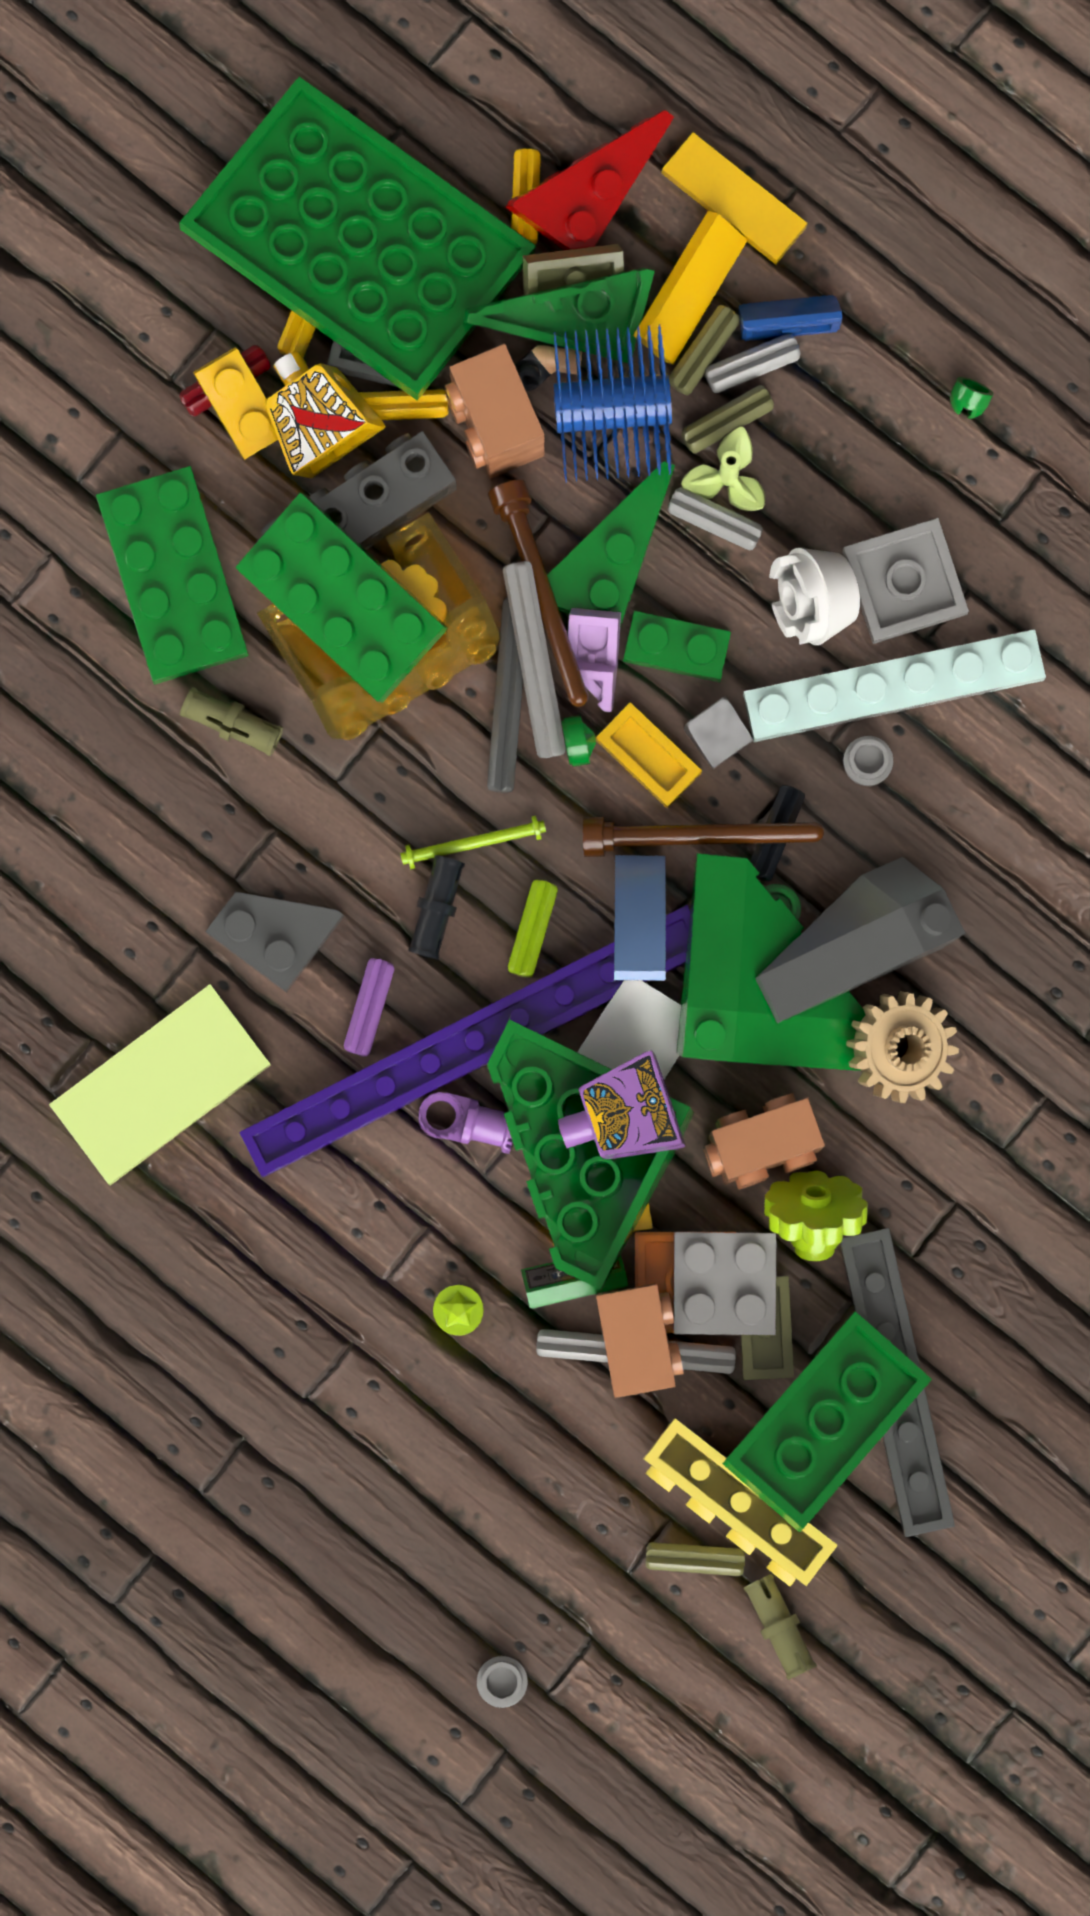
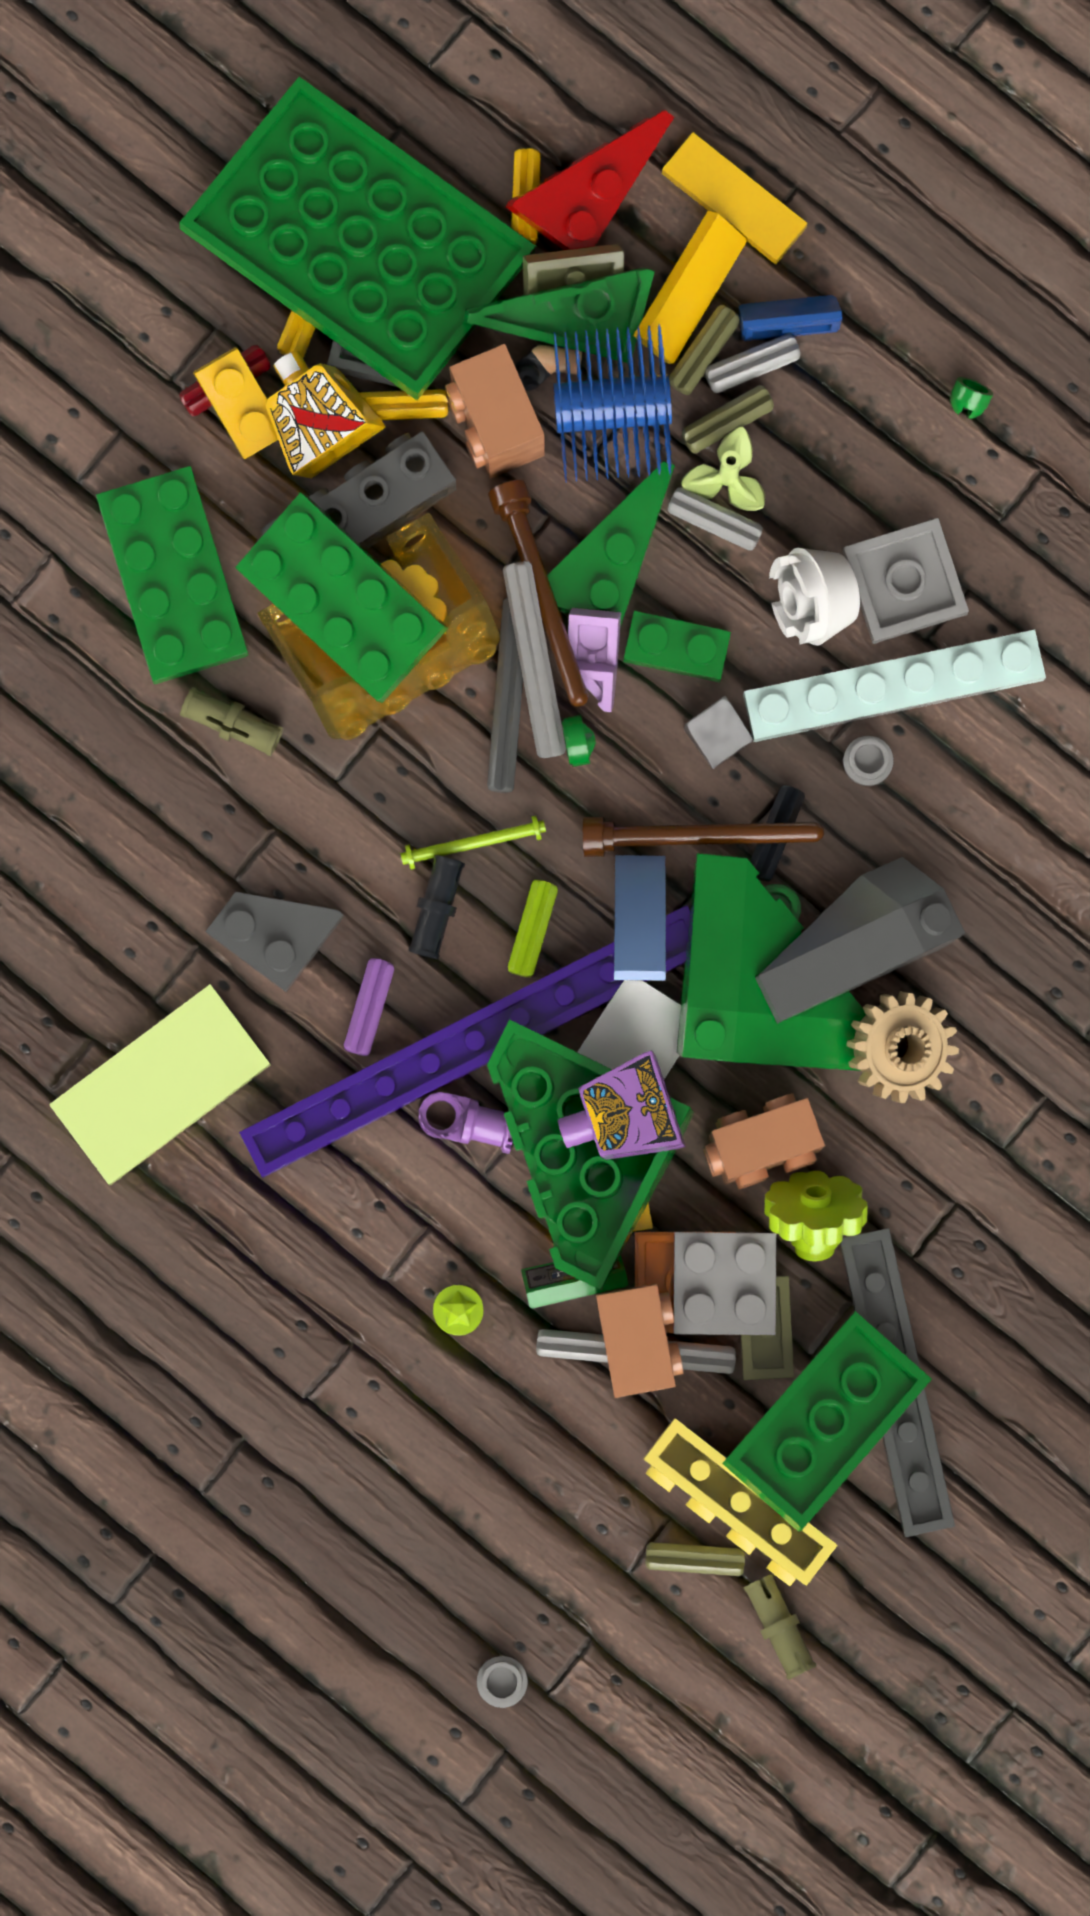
yellow tile [596,702,702,808] -> none

